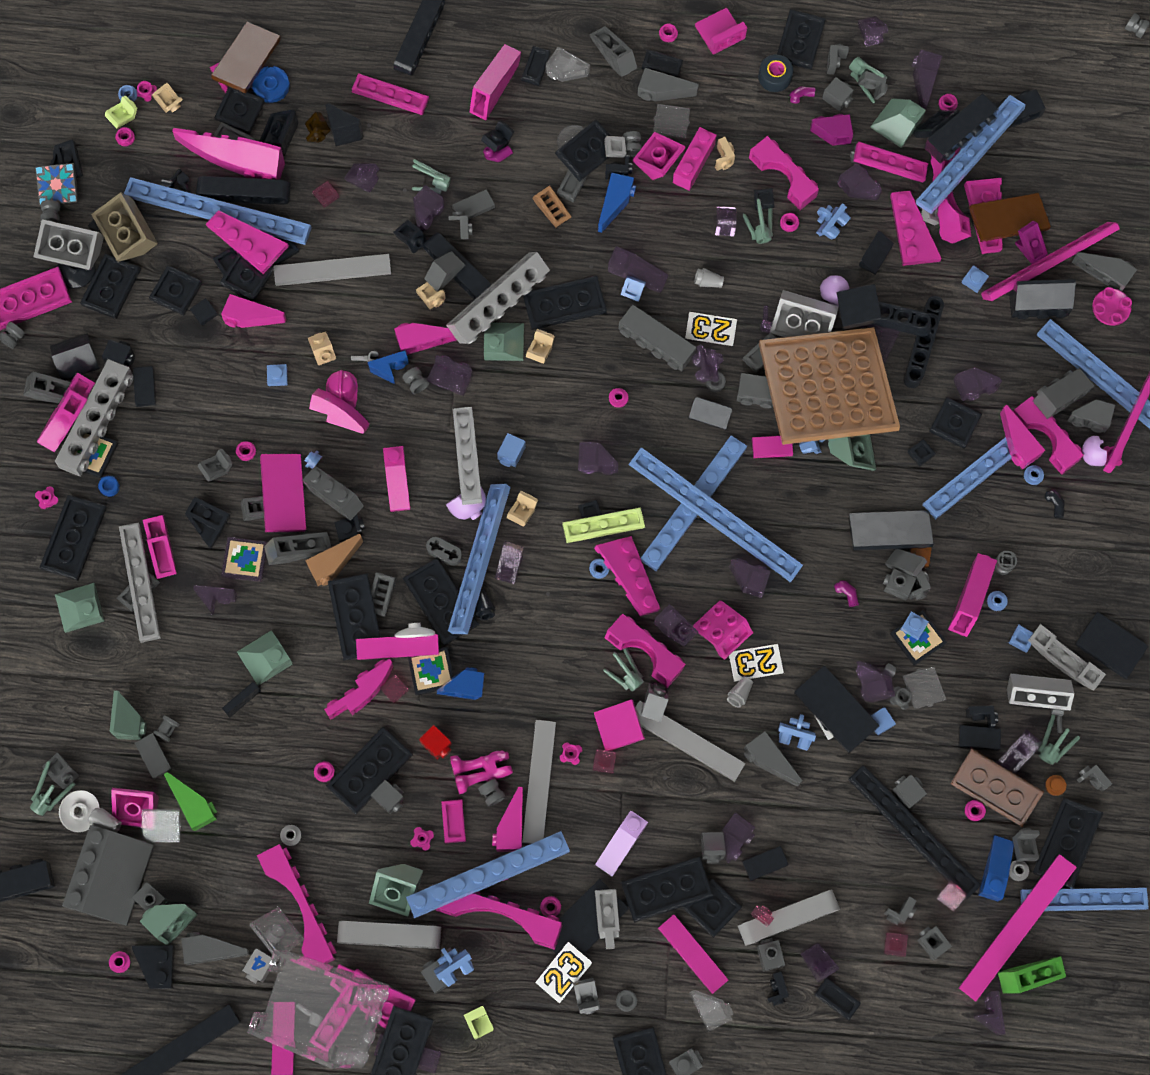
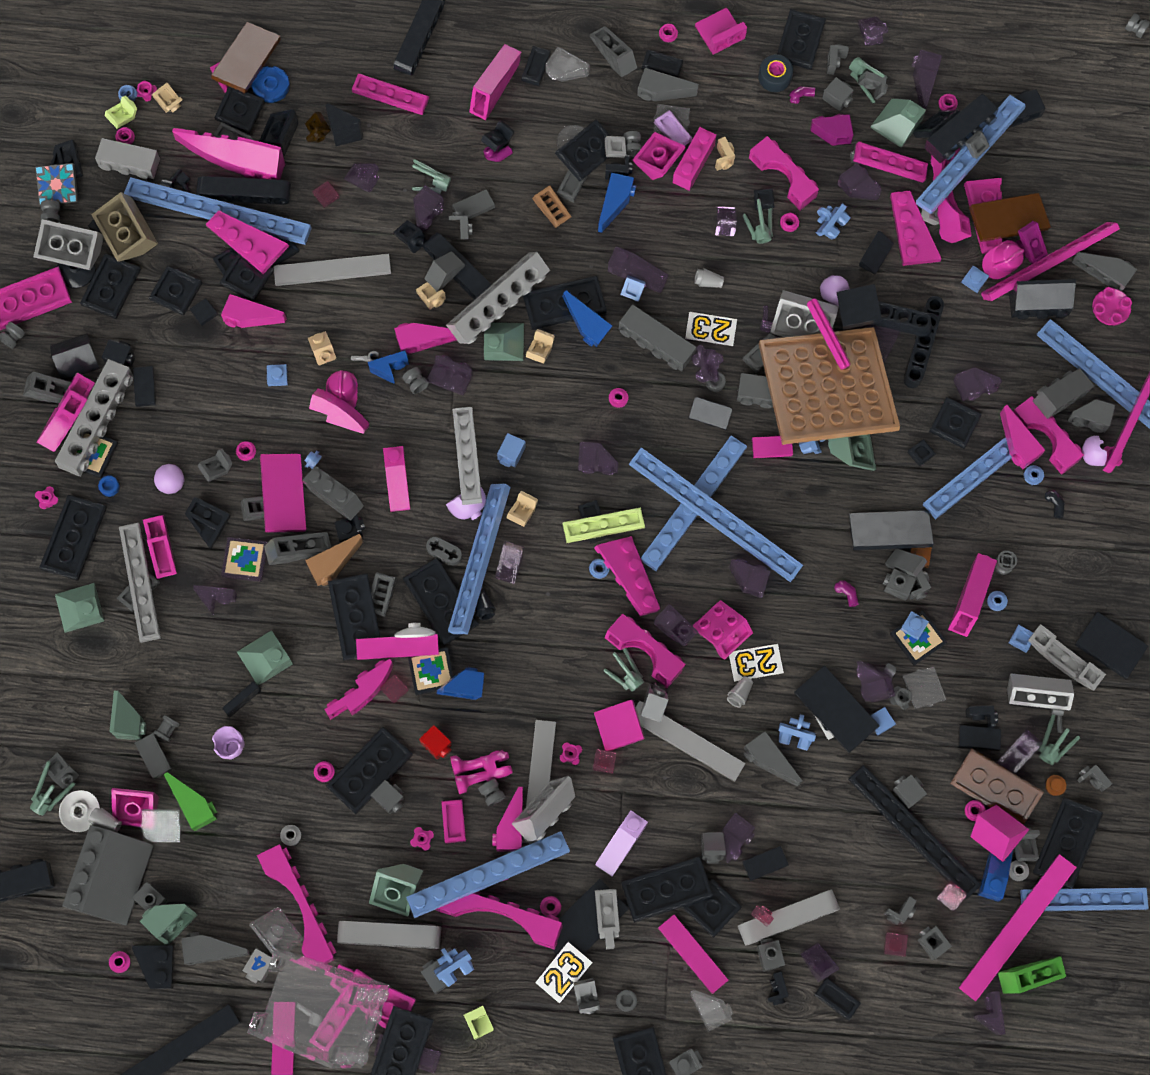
none -> light grey brick [95,138,160,179]
none -> lavender hair [154,464,185,494]
none -> lavender hair [212,726,245,760]
none -> light grey slope [512,776,575,842]
none -> blue slope [562,291,612,347]
none -> lavender tile [654,110,692,146]
none -> dark pink axle [807,298,850,370]
none -> dark grey tile [965,131,990,159]
none -> dark pink slope [971,805,1029,862]
none -> dark pink piece [982,240,1024,279]

